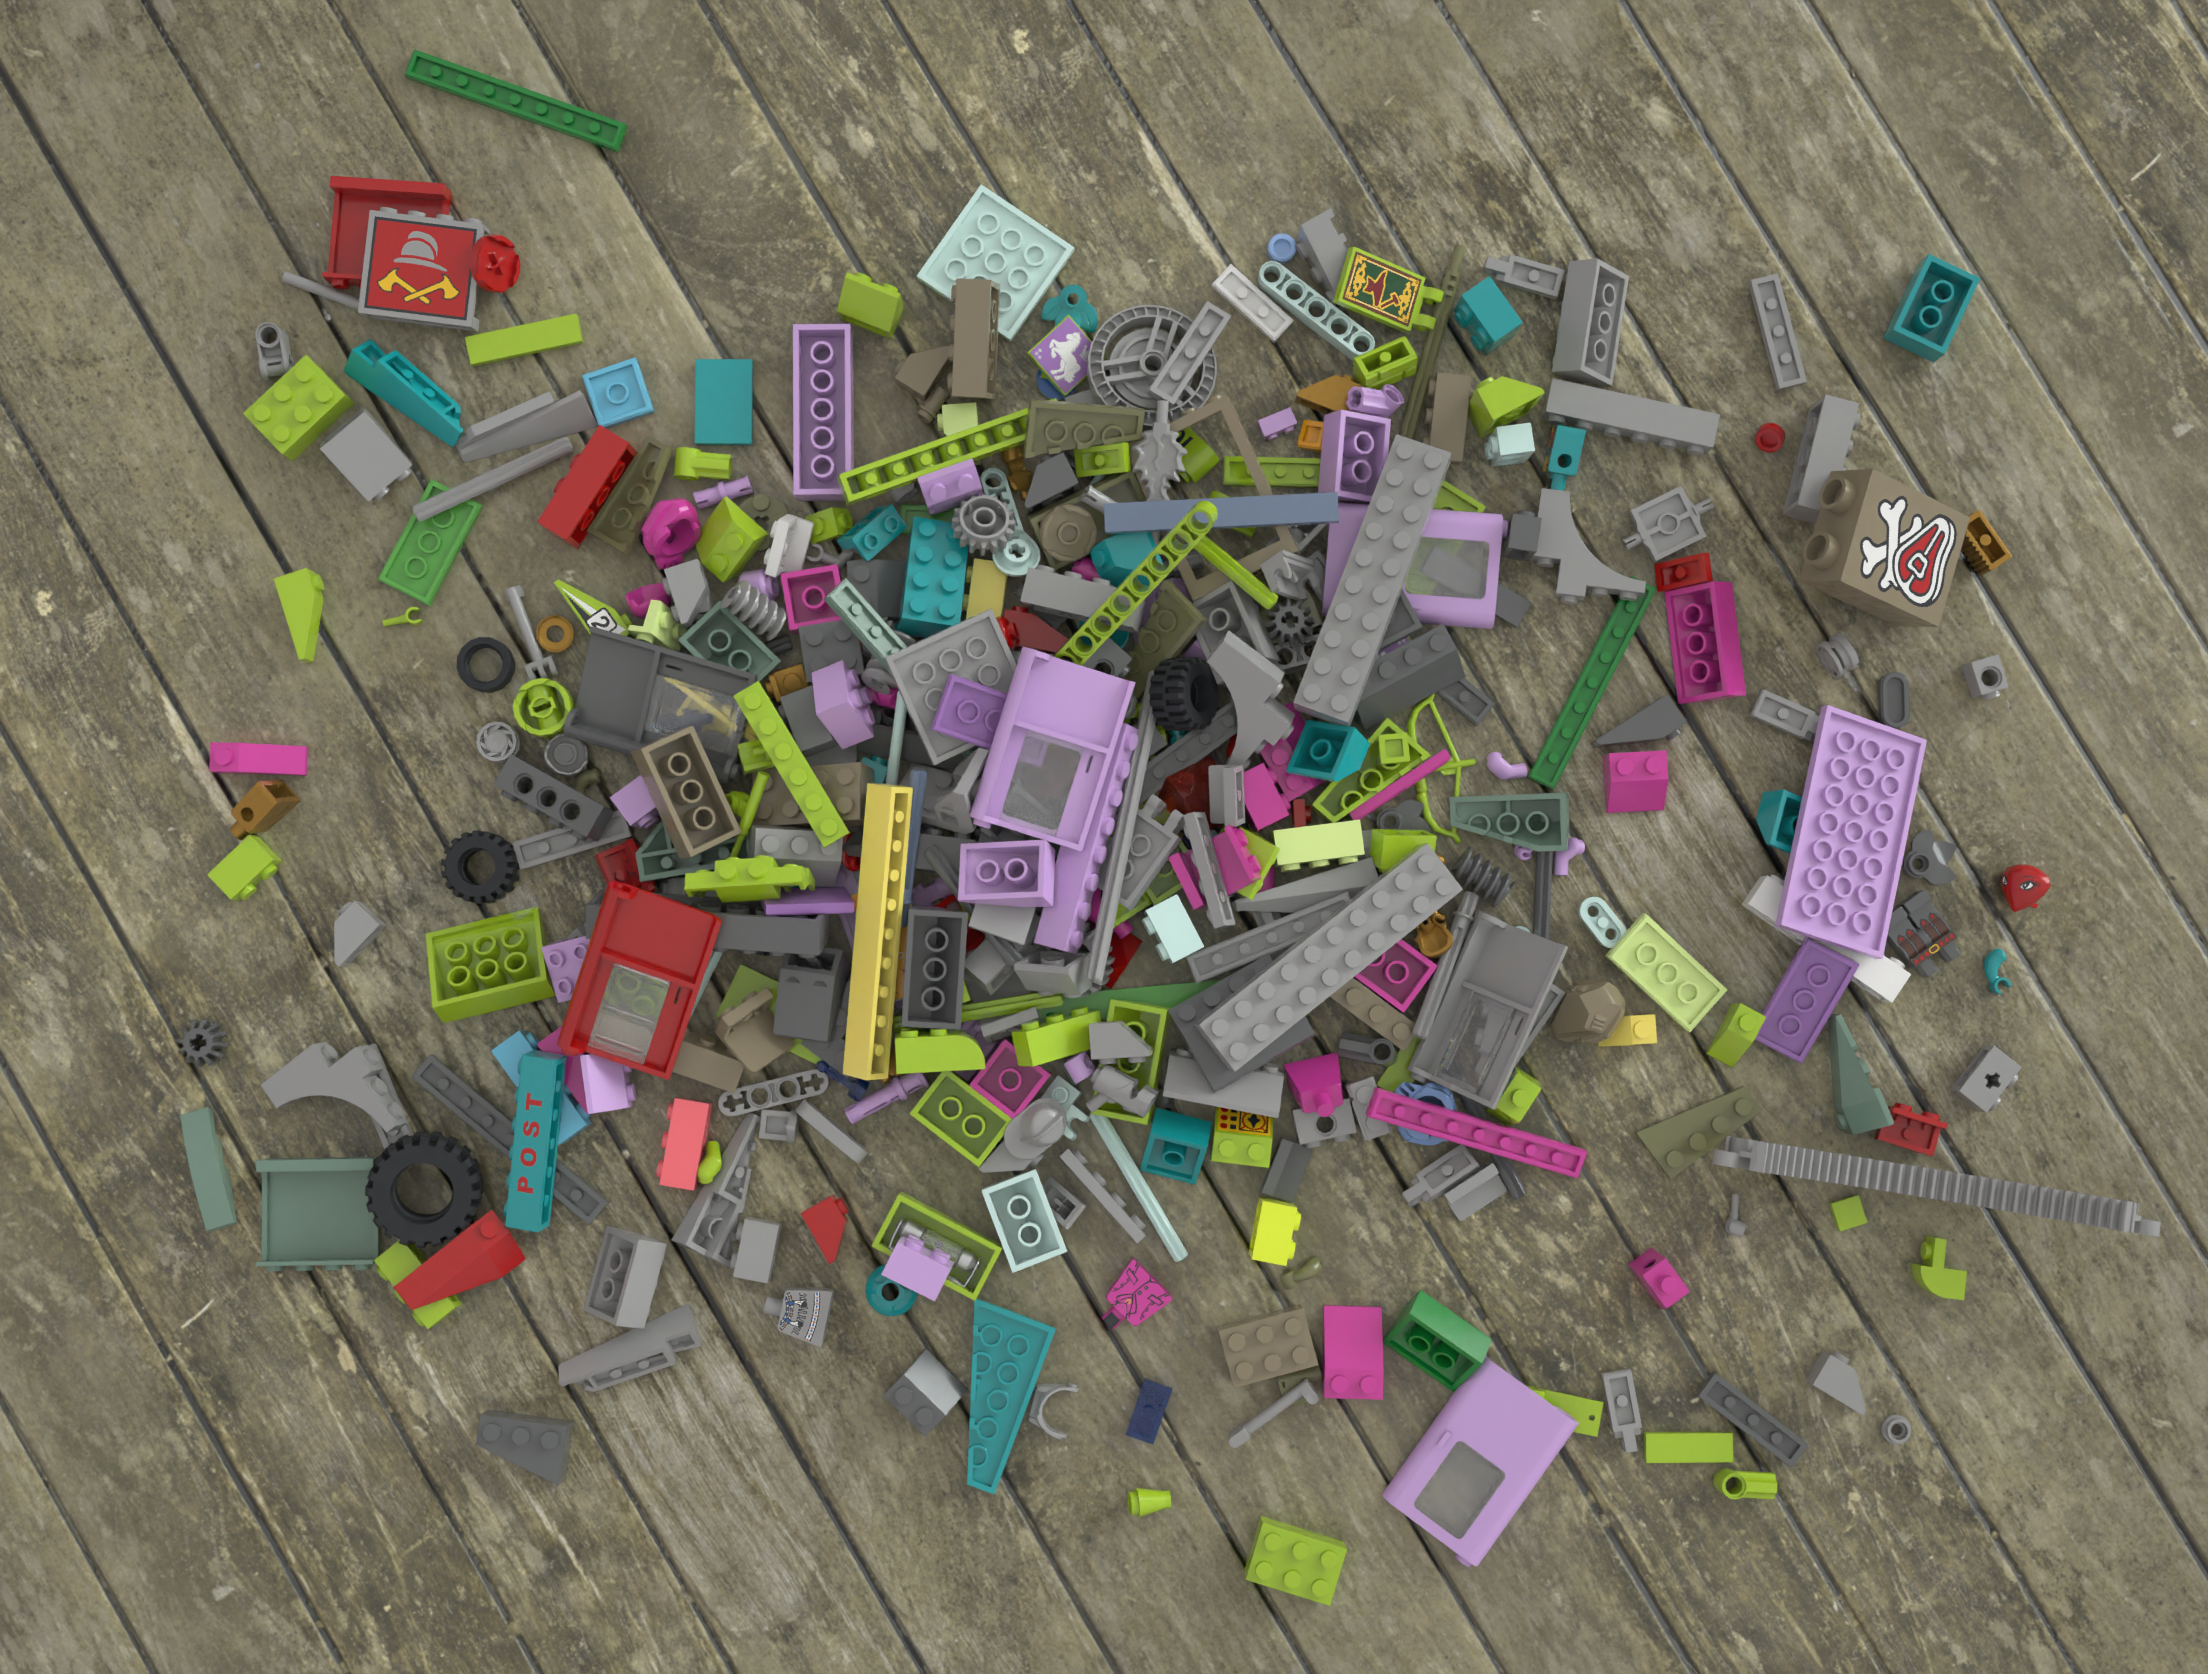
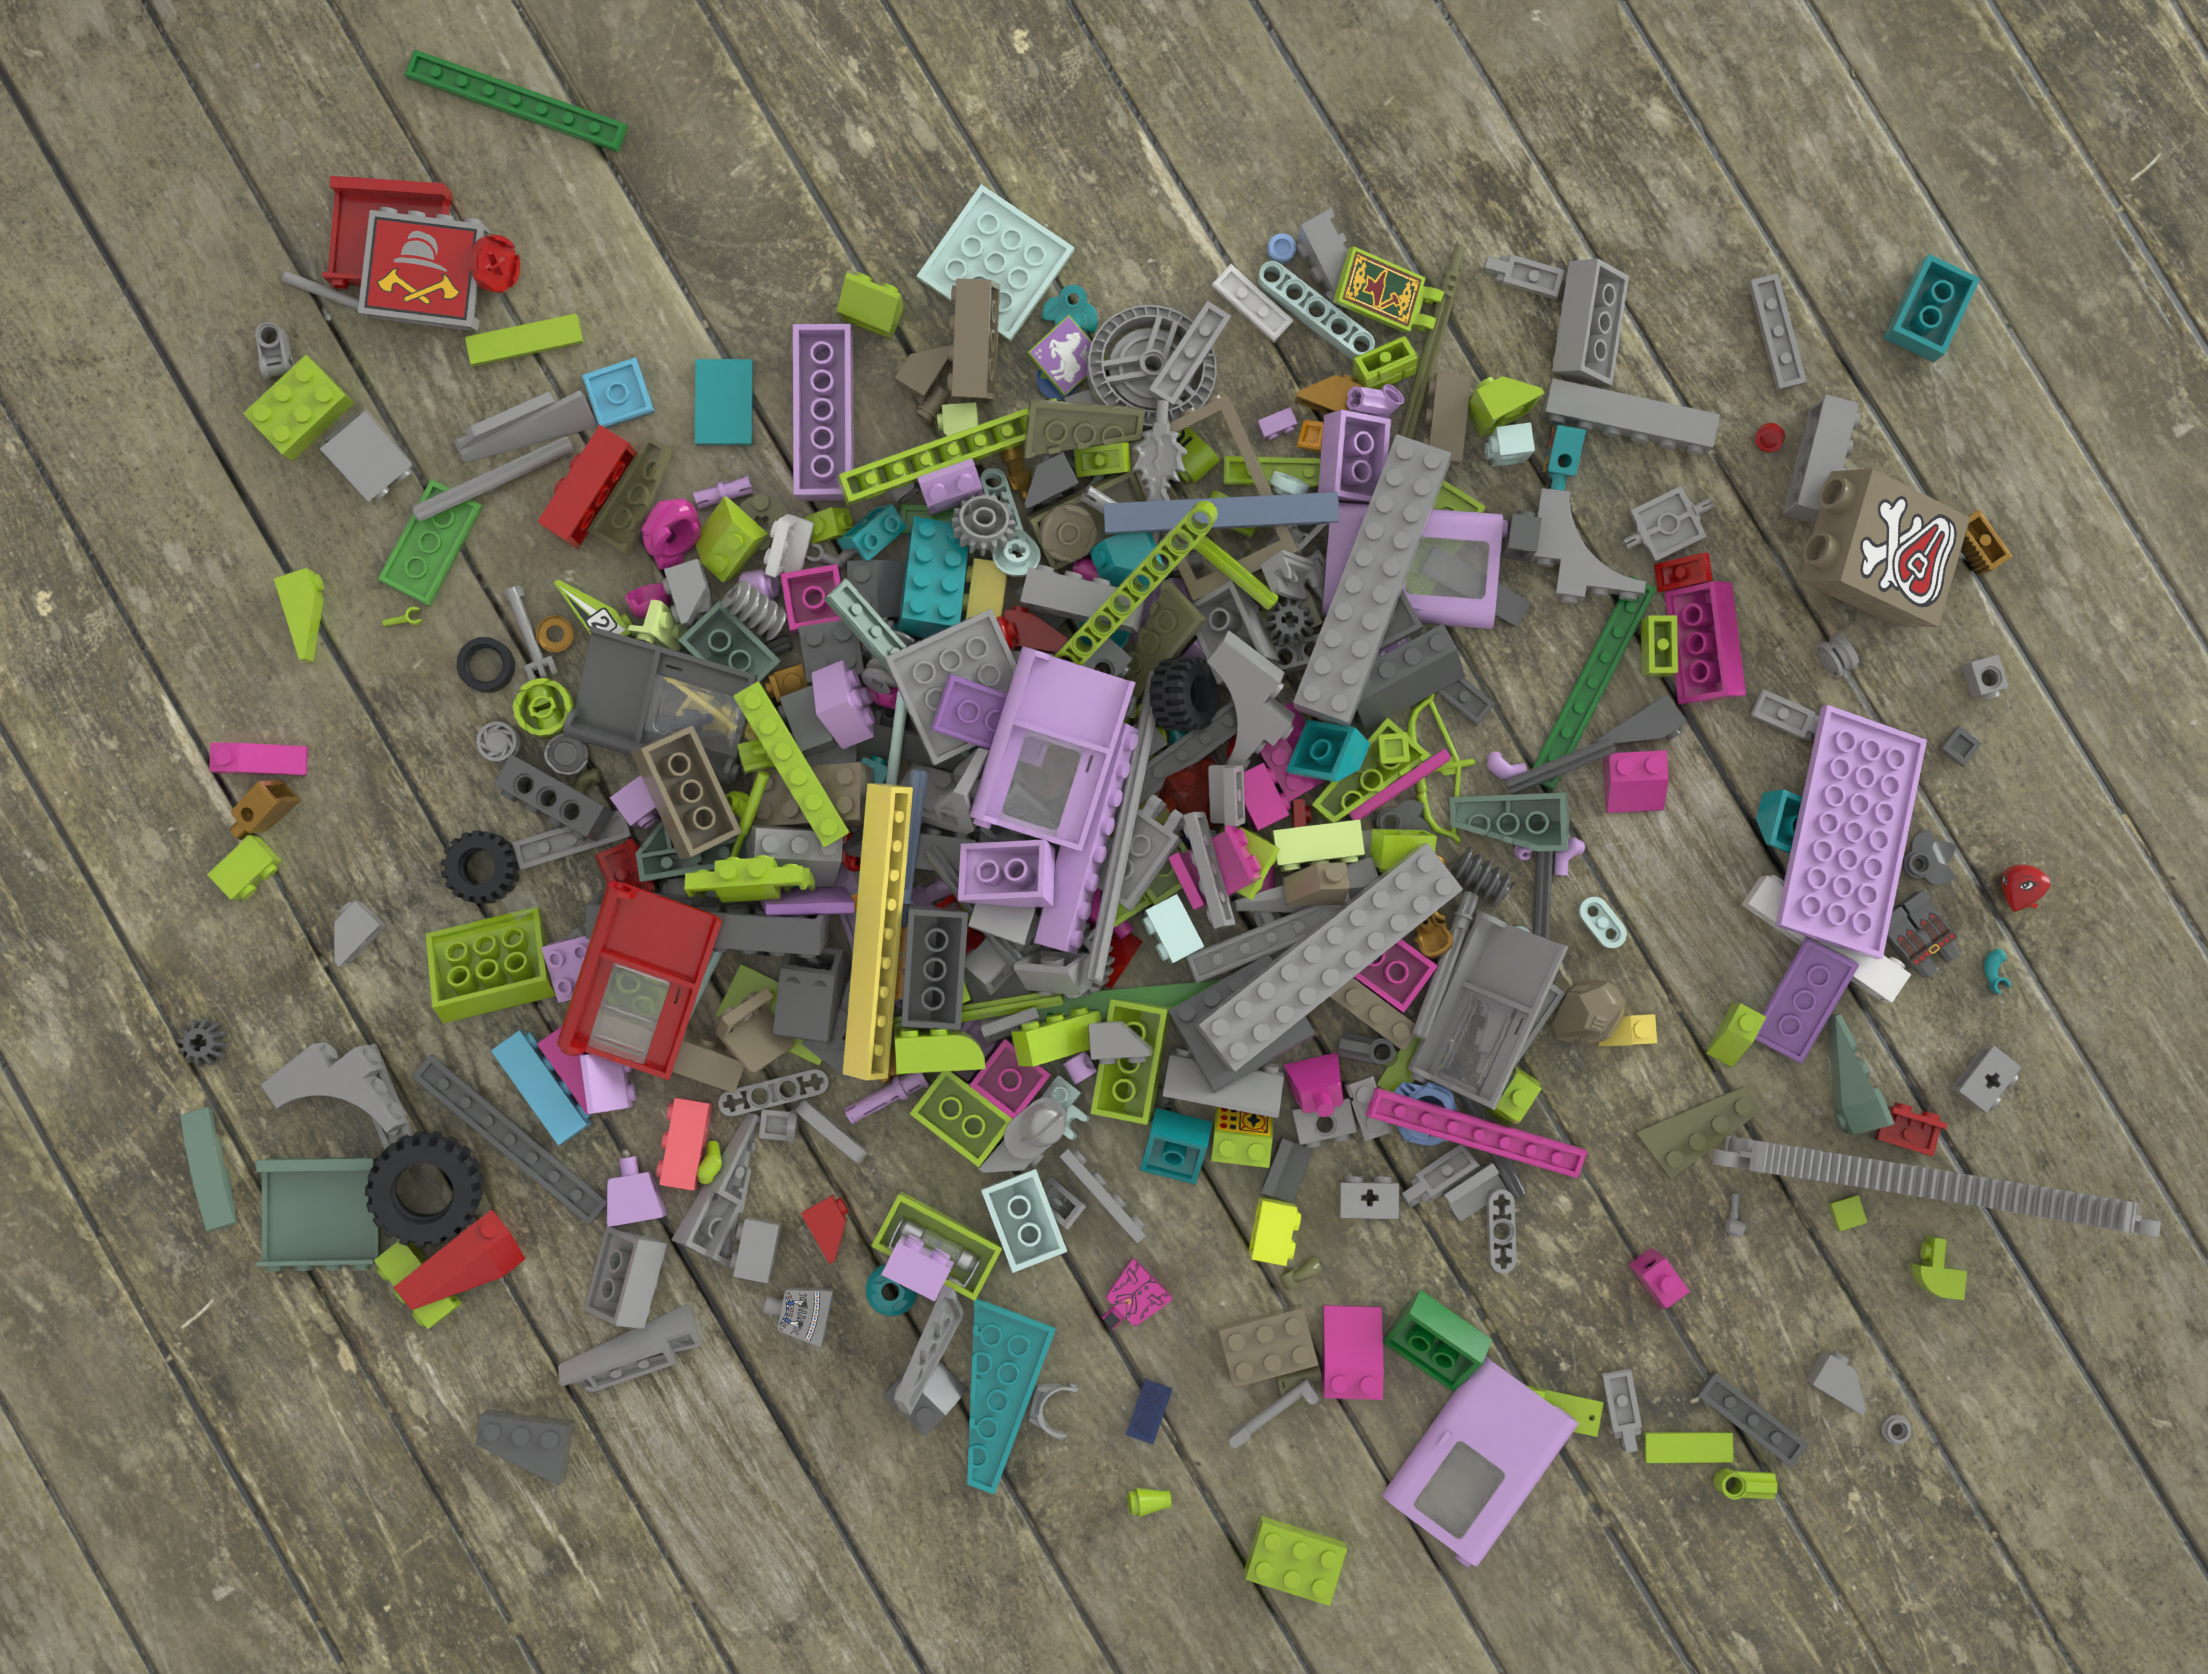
teal wedge [344,339,463,447] -> none
teal brick [503,1050,567,1232] -> none
lime piece [674,447,732,481] -> none
clear blue piece [815,1060,870,1102] -> none
light grey piece [1086,1064,1159,1118] -> none
light aqua axle [1089,1114,1188,1262] -> none
teal brick [1453,276,1523,356] -> none
yellowish green tile [1605,913,1727,1033] -> none
dark grey tile [1878,672,1910,729] -> none
none -> lavender torso [607,1156,667,1227]
none -> light grey wing [894,1285,965,1415]
none -> light aqua plate [1269,471,1310,495]
none -> dark tan slope [1282,862,1349,907]
none -> light grey brick [1338,1176,1399,1219]
none -> light grey beam [1486,1188,1516,1274]
none -> dark grey axle [1505,738,1616,795]
none -> lime brick [1641,615,1678,677]
none -> dark grey plate [1939,726,1982,767]

